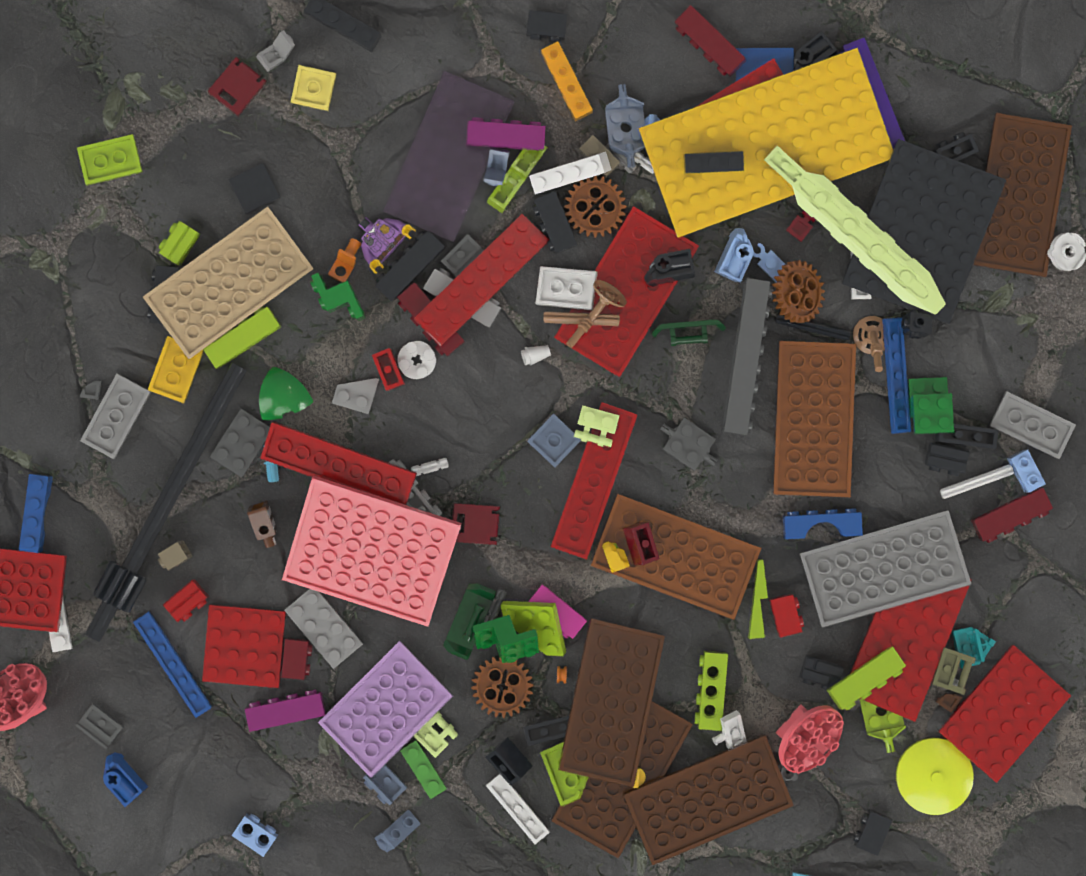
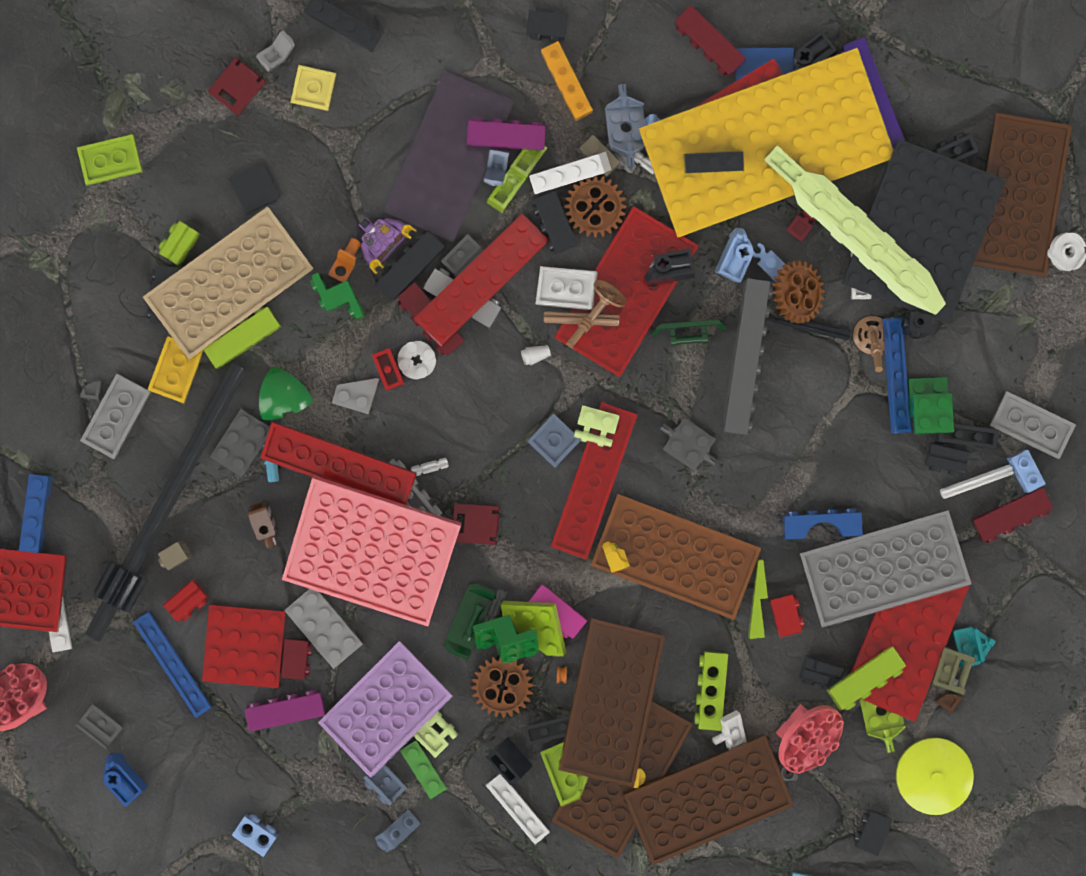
dark red brick [623,522,660,565] -> none
dark orange plate [773,341,856,497] -> none
red plate [938,645,1071,783] -> none

